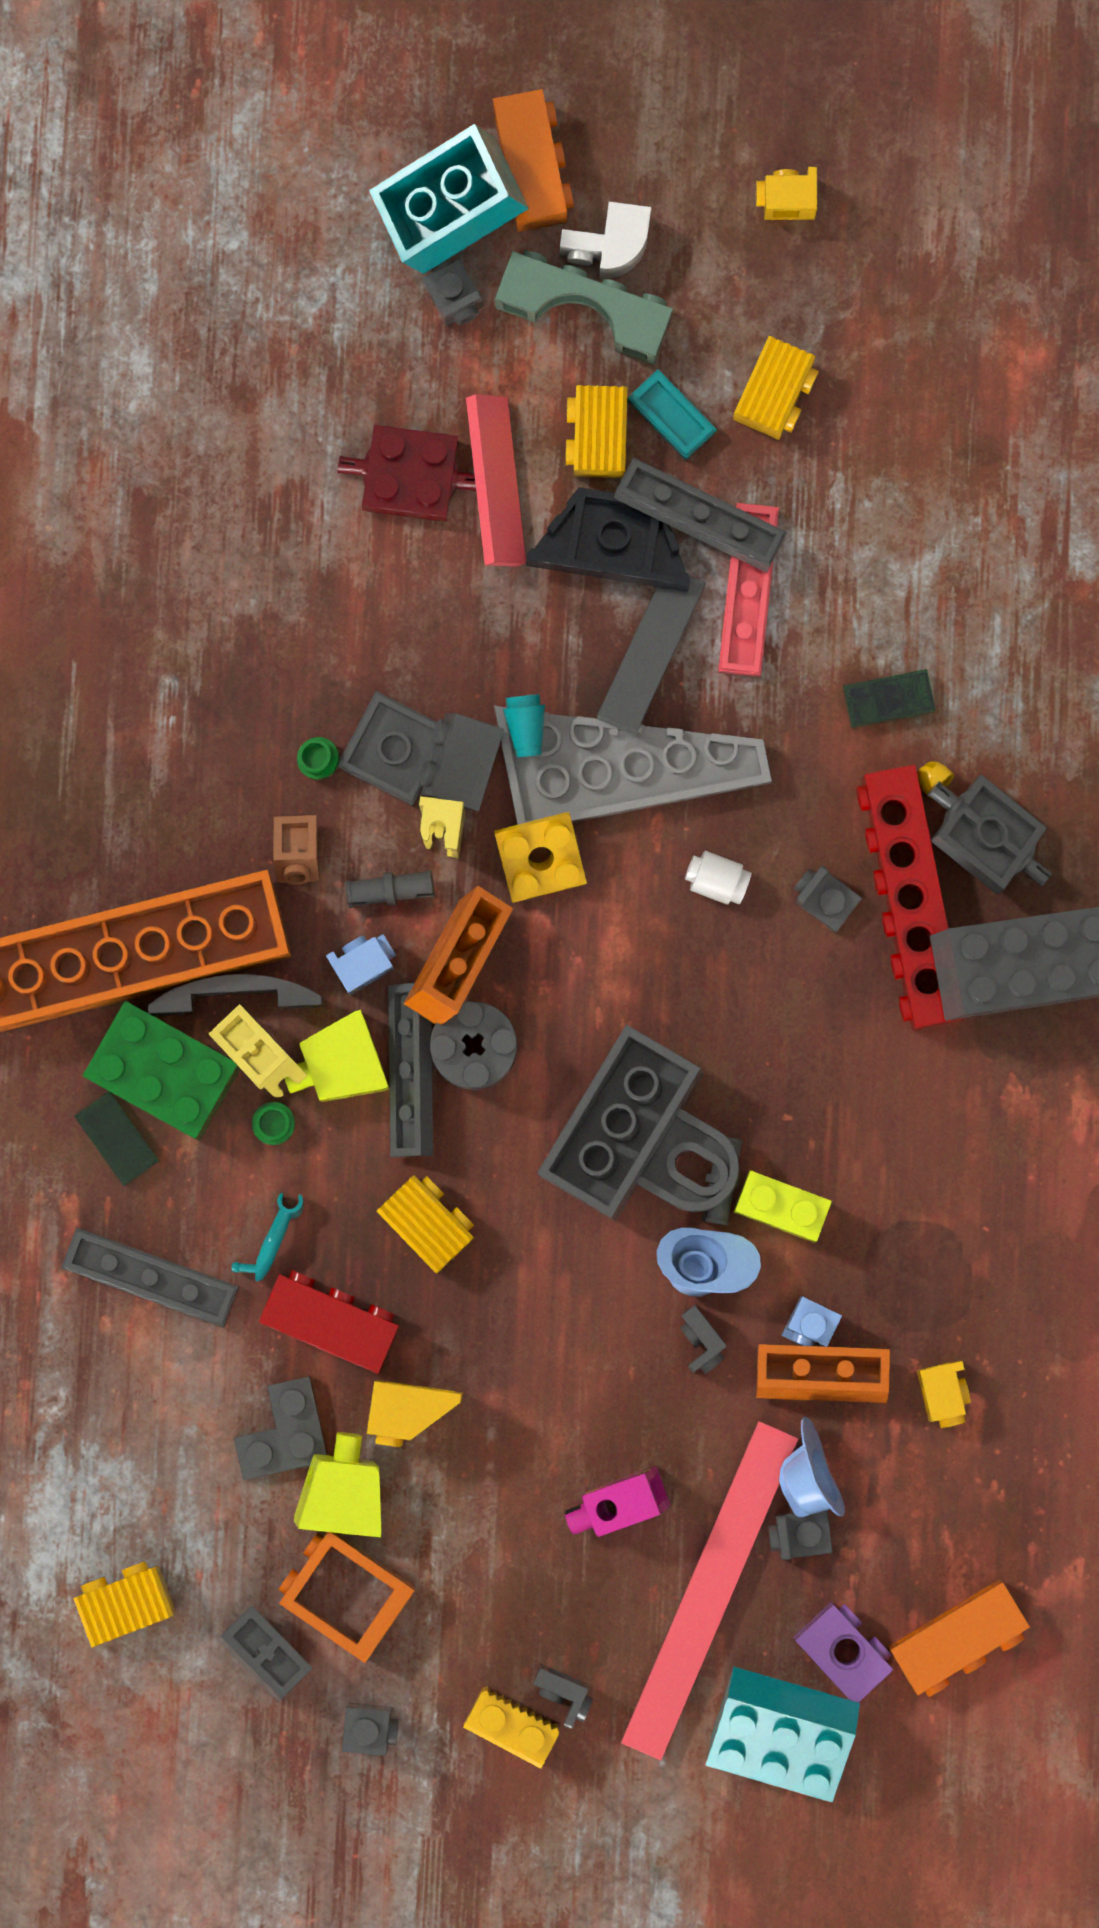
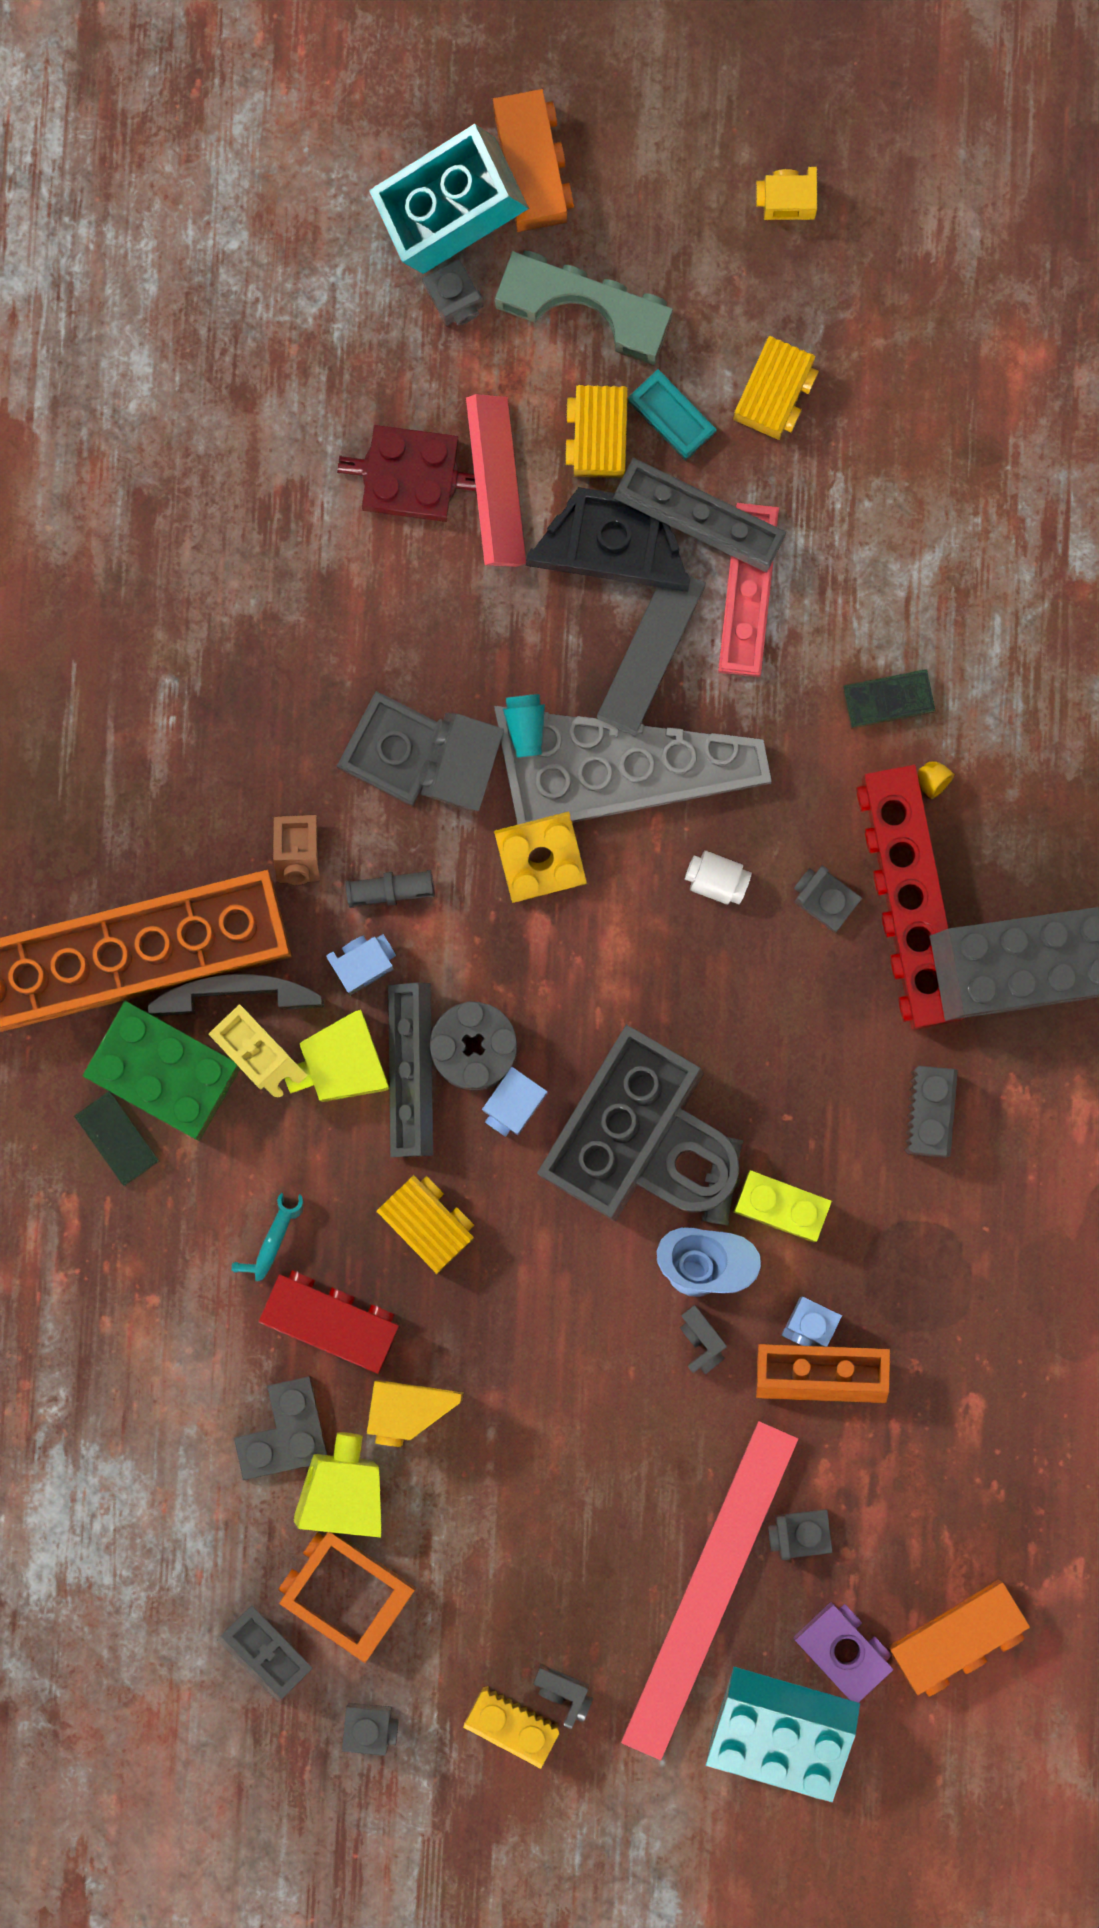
dark grey tile [61,1227,239,1327] -> none
yellow brick [73,1561,177,1647] -> none
green plate [252,1102,295,1145] -> none
green plate [297,737,340,780] -> none
orange brick [404,885,513,1025] -> none
light yellow hinge [419,796,465,858] -> none
white brick [560,202,651,279] -> none
dark pink torso [565,1465,671,1537] -> none
light blue piece [779,1417,845,1517] -> none
yellow brick [916,1361,971,1428] -> none
dark grey plate [927,774,1052,895] -> none
none -> light blue brick [482,1067,548,1137]
none -> dark grey brick [904,1066,958,1158]

